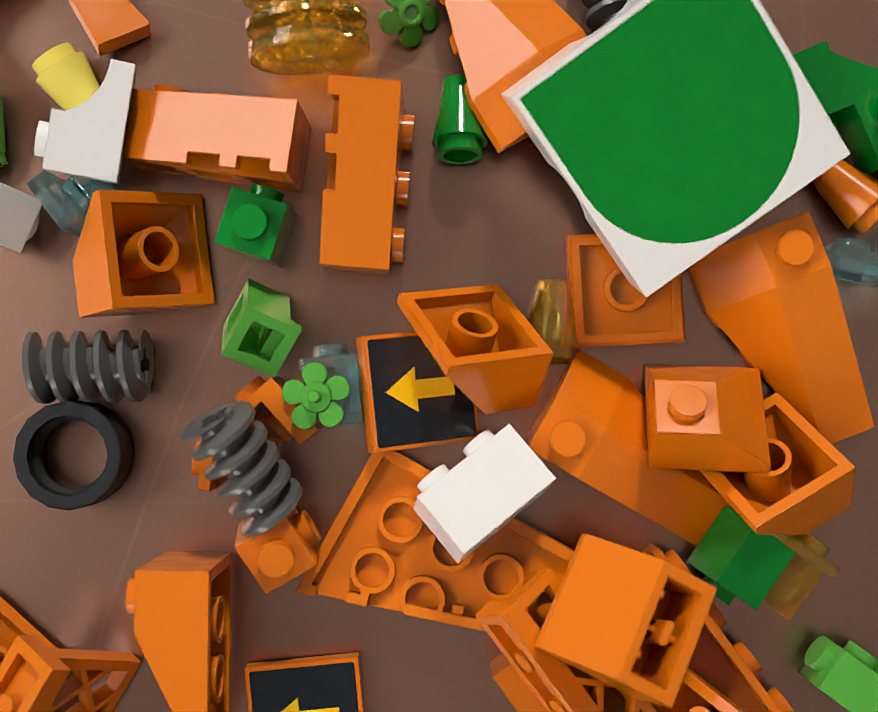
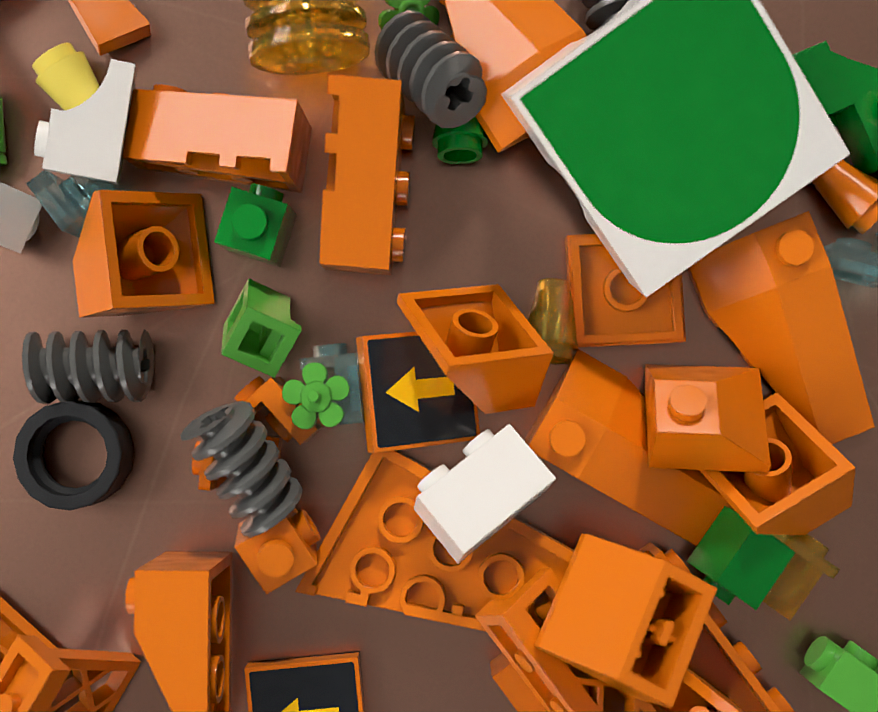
none -> dark grey piece [374,10,487,128]

